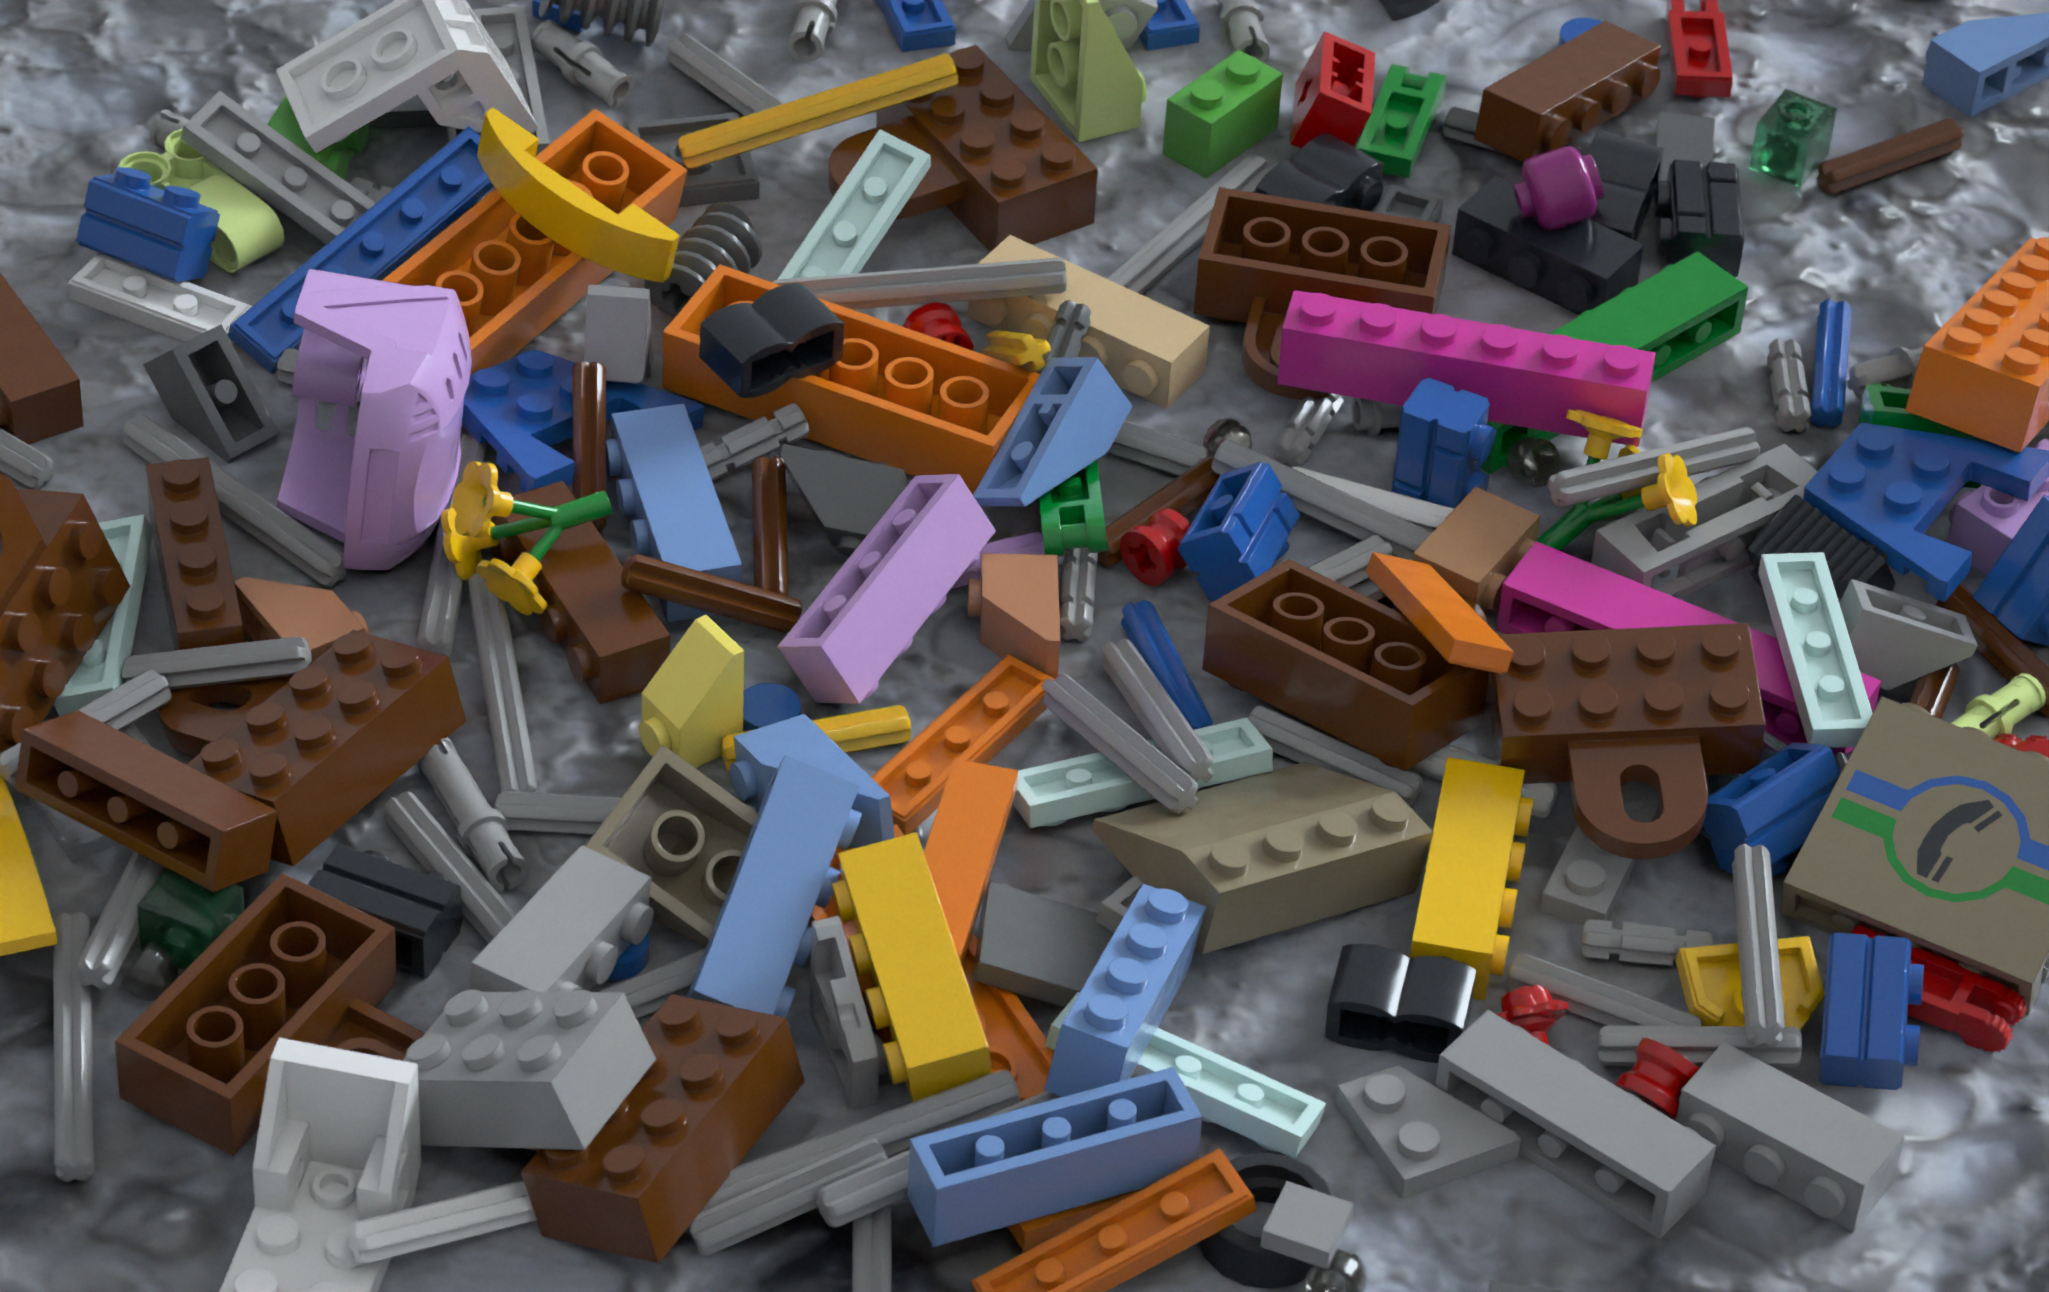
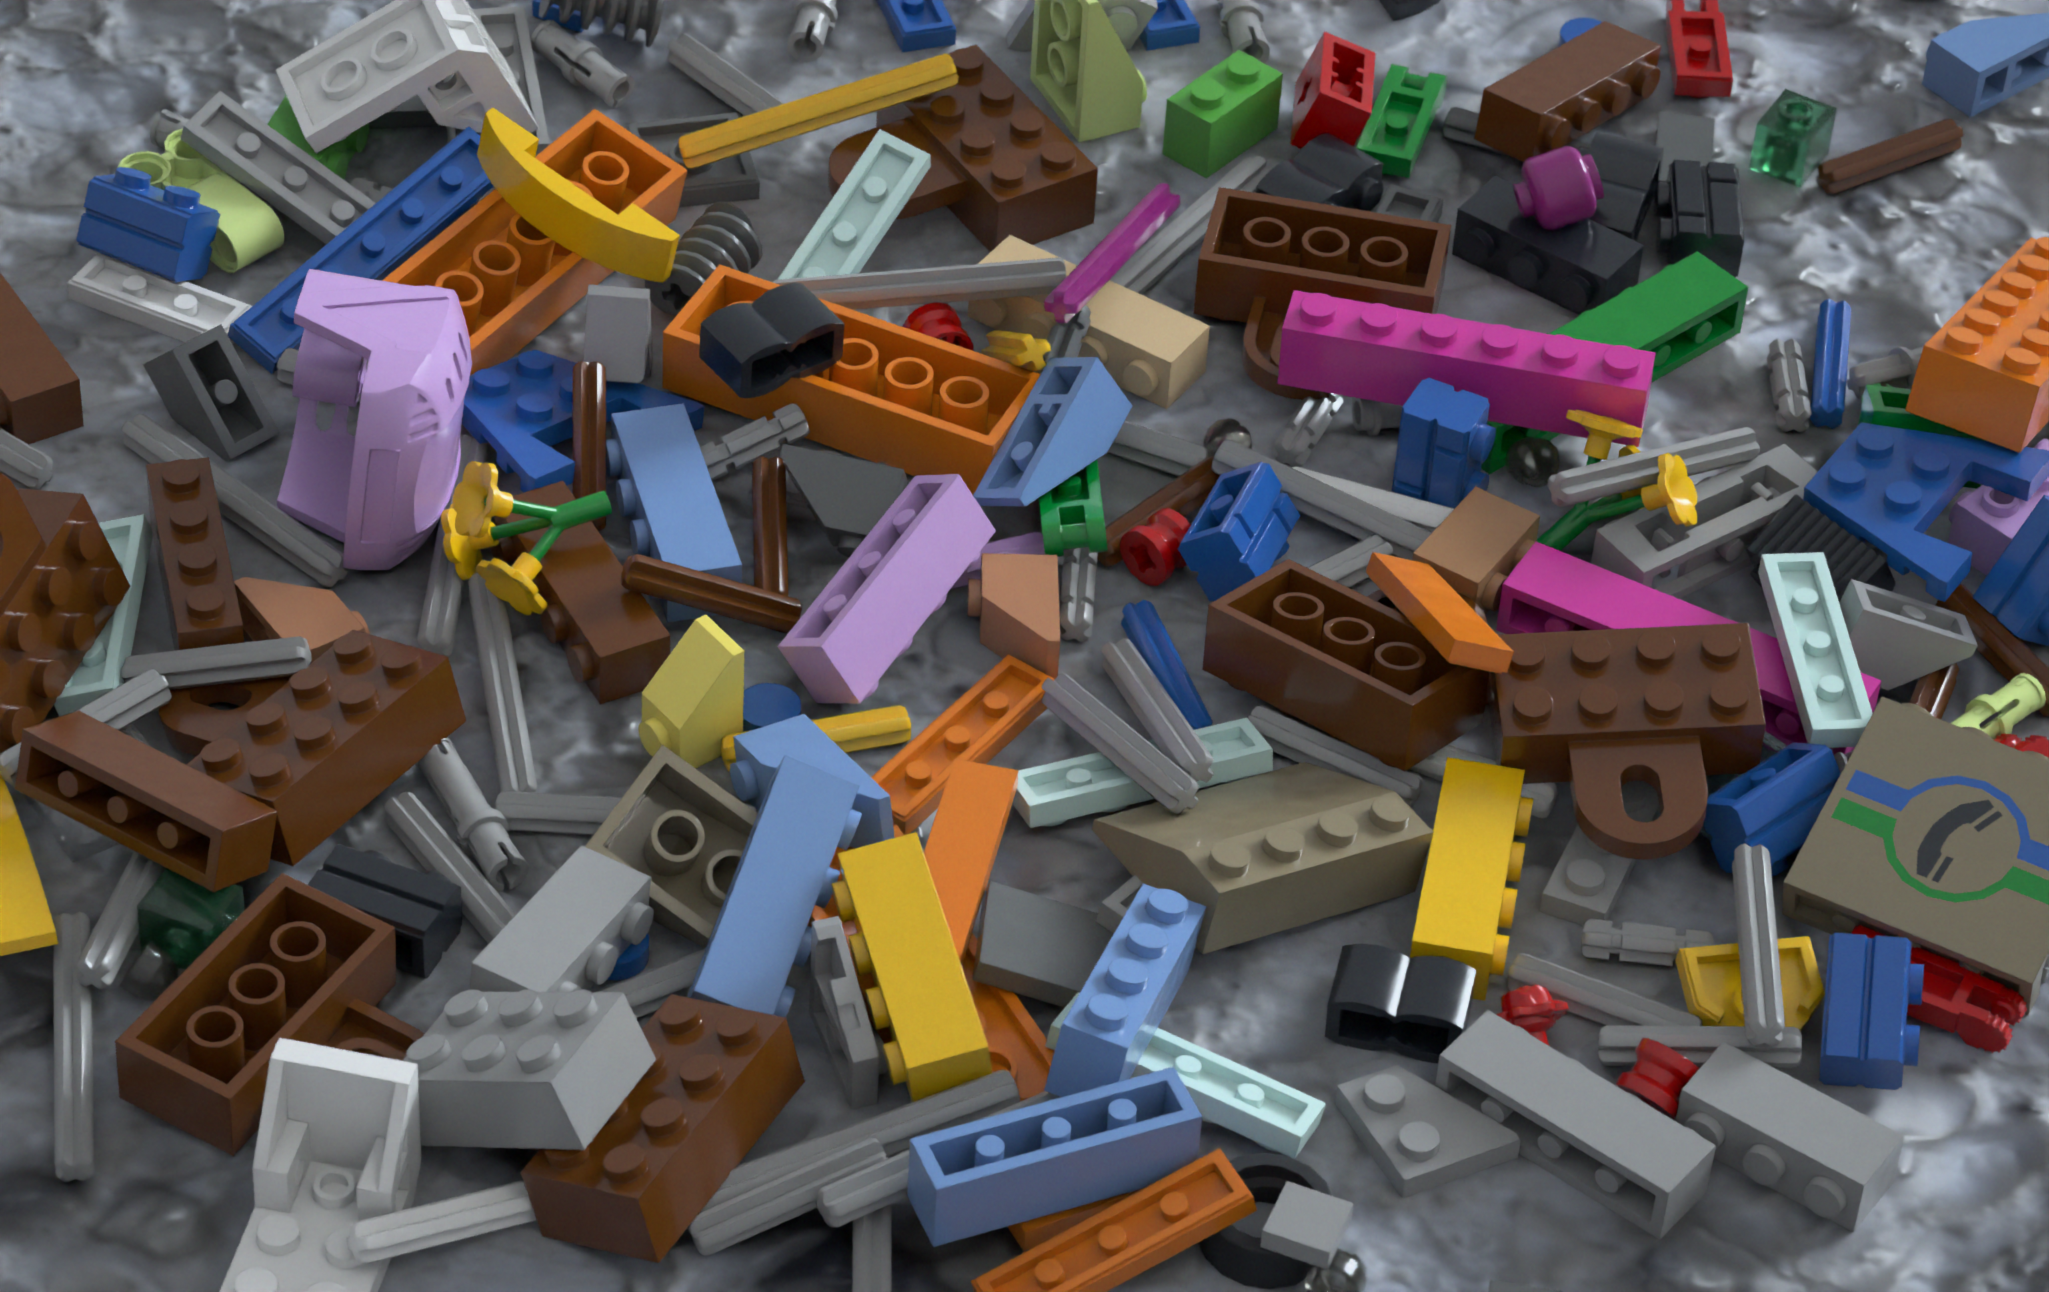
none -> magenta axle [1044,183,1181,324]

